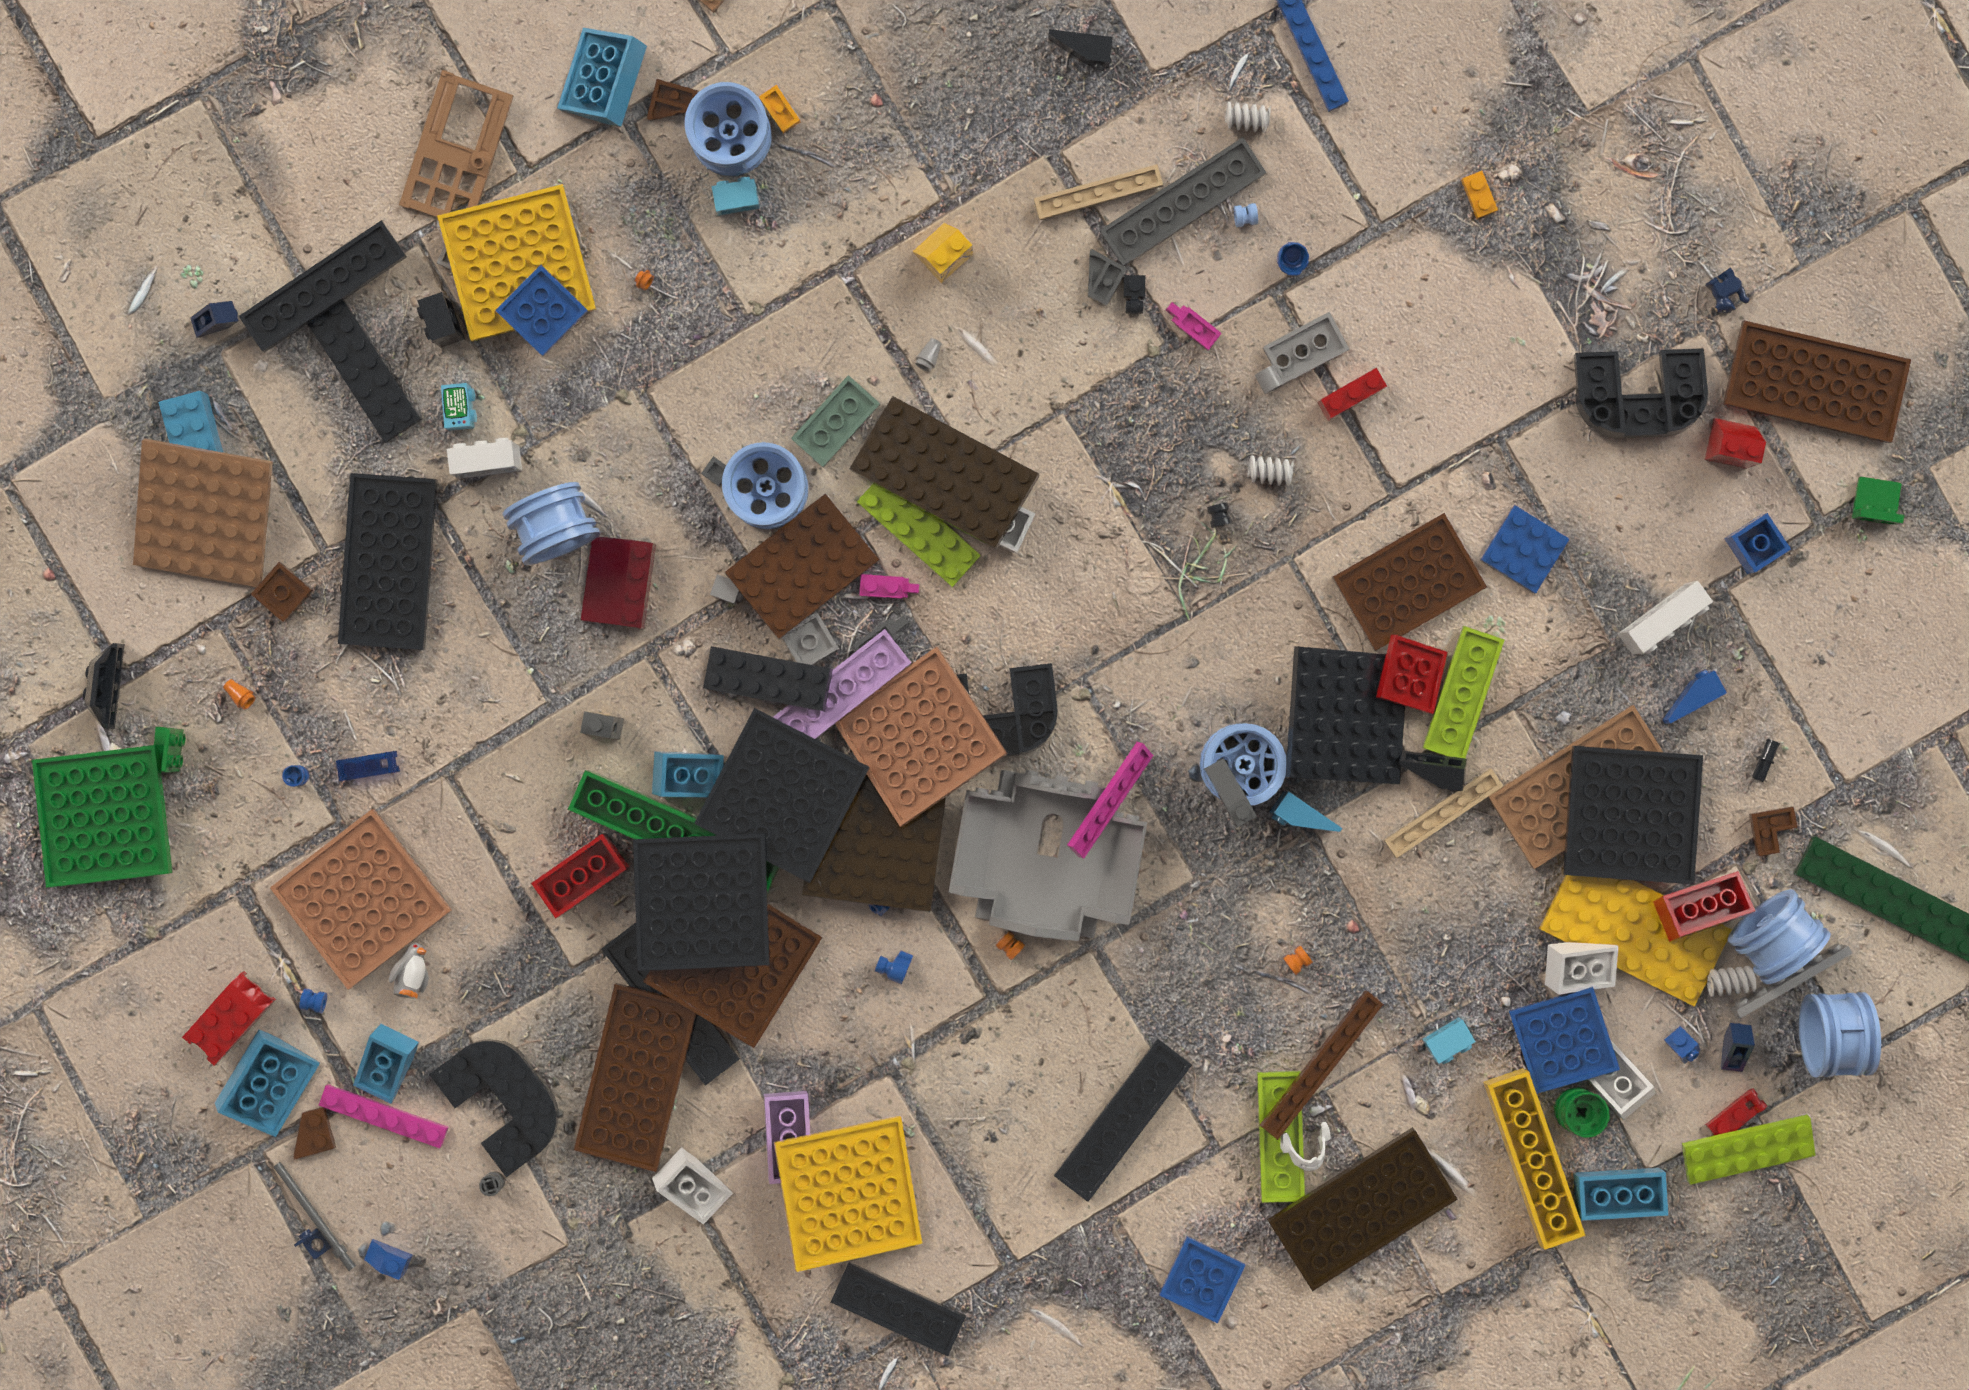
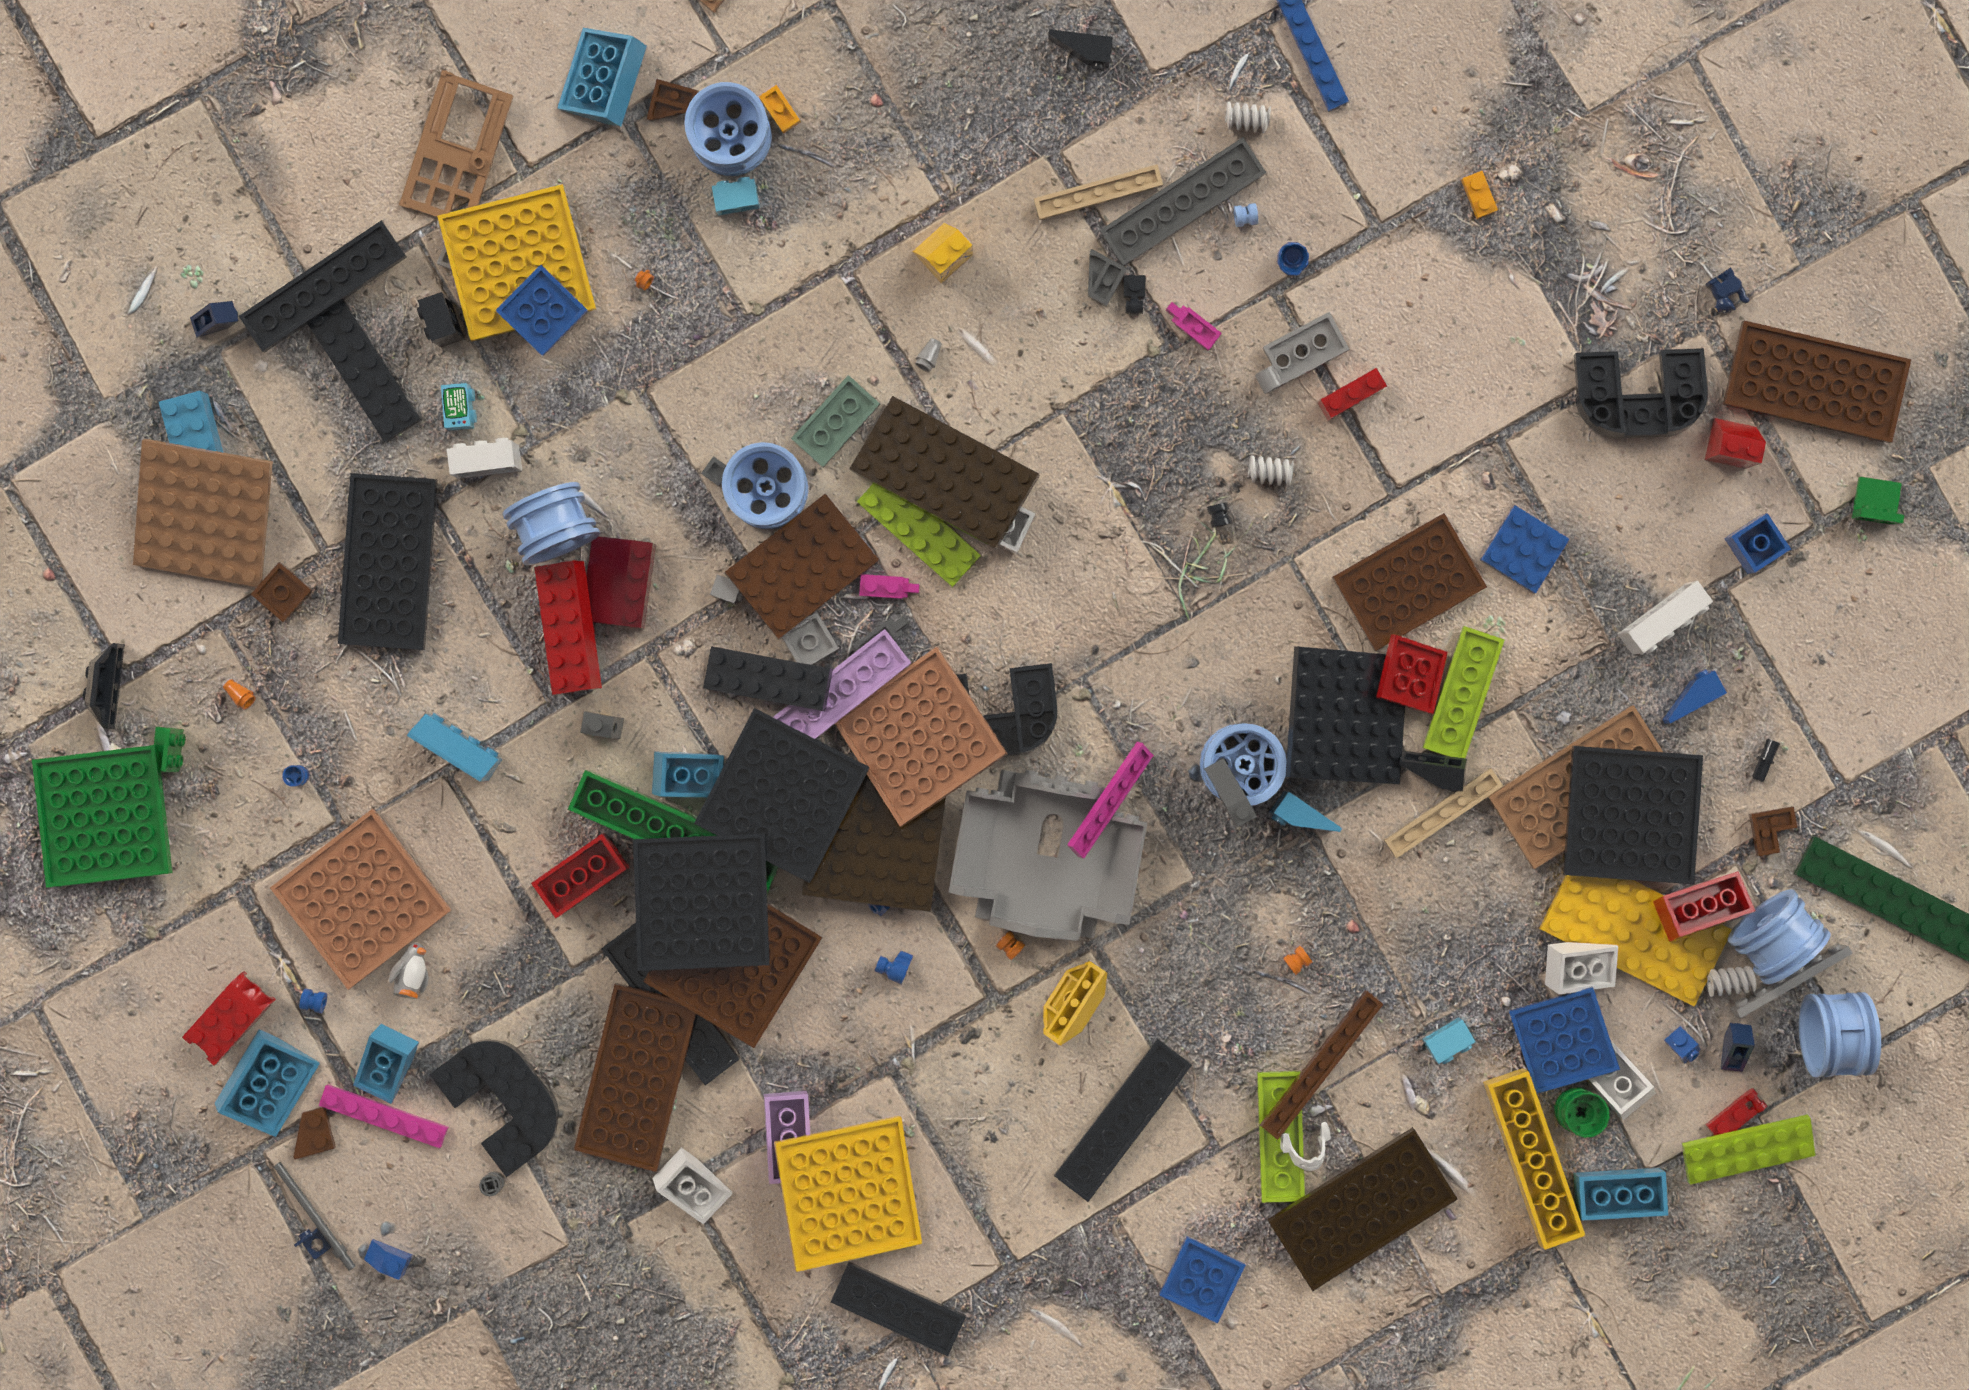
clear blue plate [336,751,400,782] -> none
none -> dark azure slope [407,713,502,782]
none -> red brick [534,560,602,695]
none -> yellow wedge [1043,961,1107,1046]

